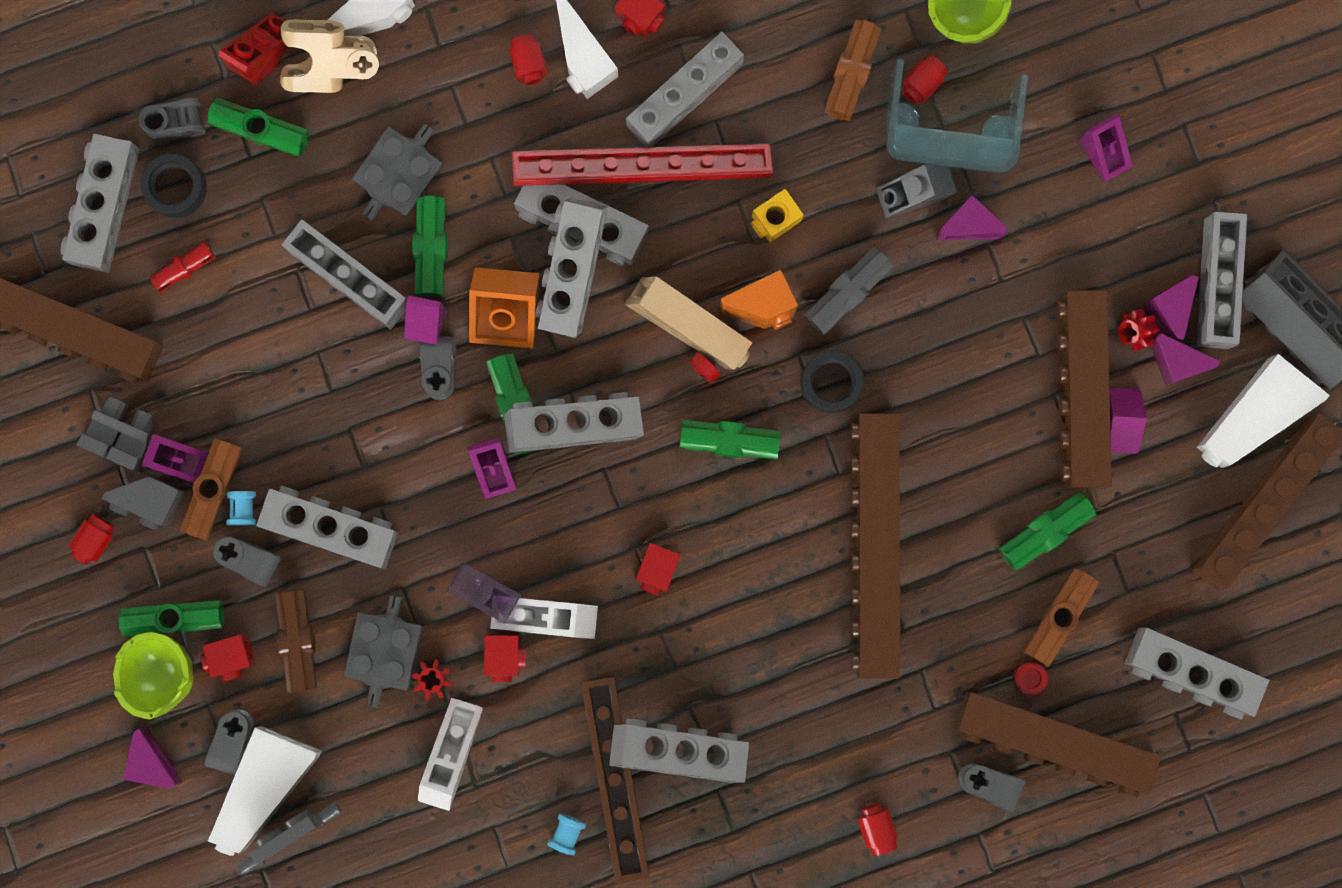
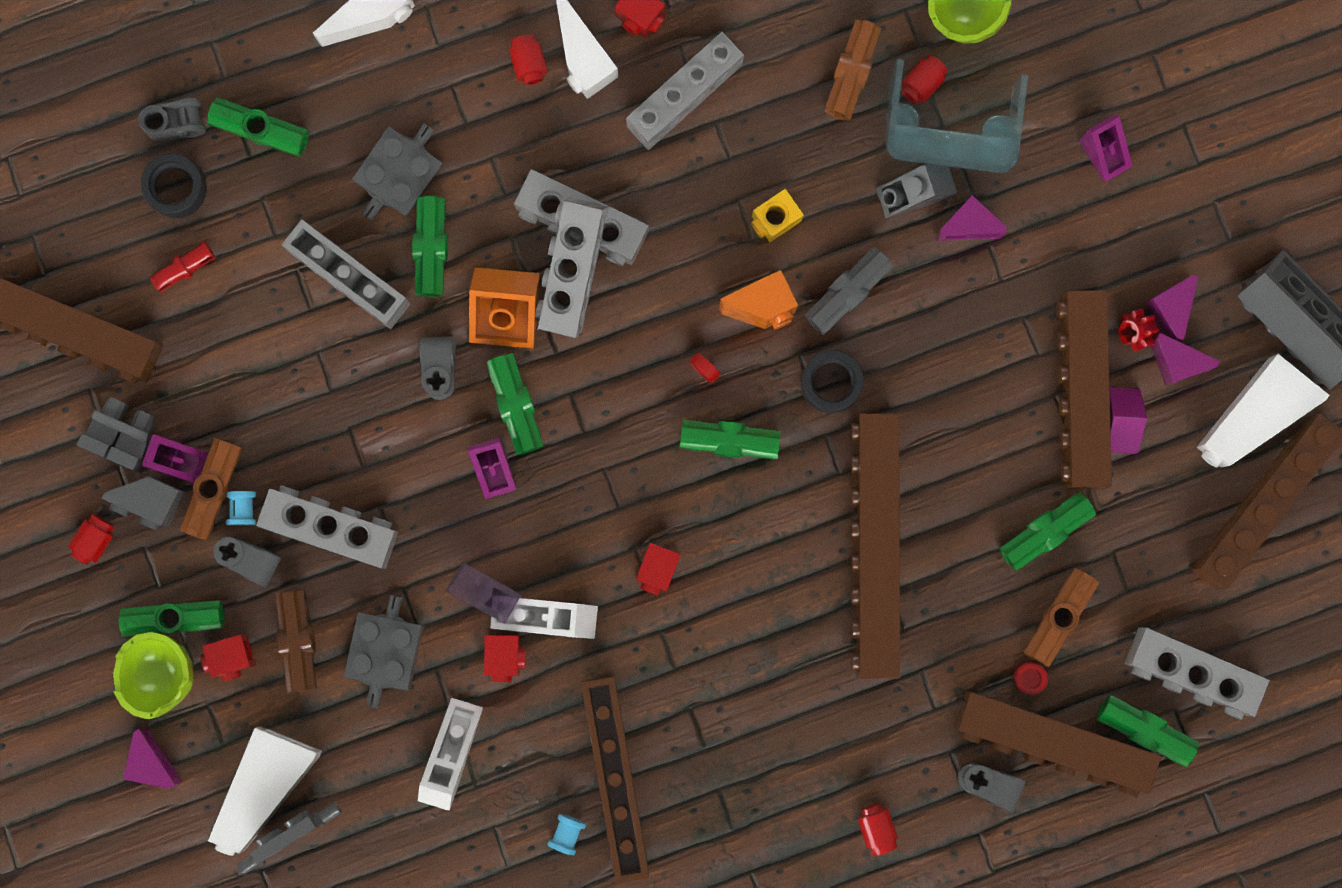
light grey brick [61,133,140,273] -> none
dark grey piece [205,709,254,775] -> none
red slope [218,13,288,85] -> none
tan piece [280,19,379,93] -> none
magenta slope [404,295,448,345] -> none
red gear [411,659,453,701] -> none
light grey brick [504,392,644,453] -> none
red tile [512,144,773,186] -> none
light grey brick [609,719,749,783] -> none
tan slope [625,277,752,370] -> none
light grey brick [1196,212,1247,349] -> none
none -> green piece [1096,695,1199,767]

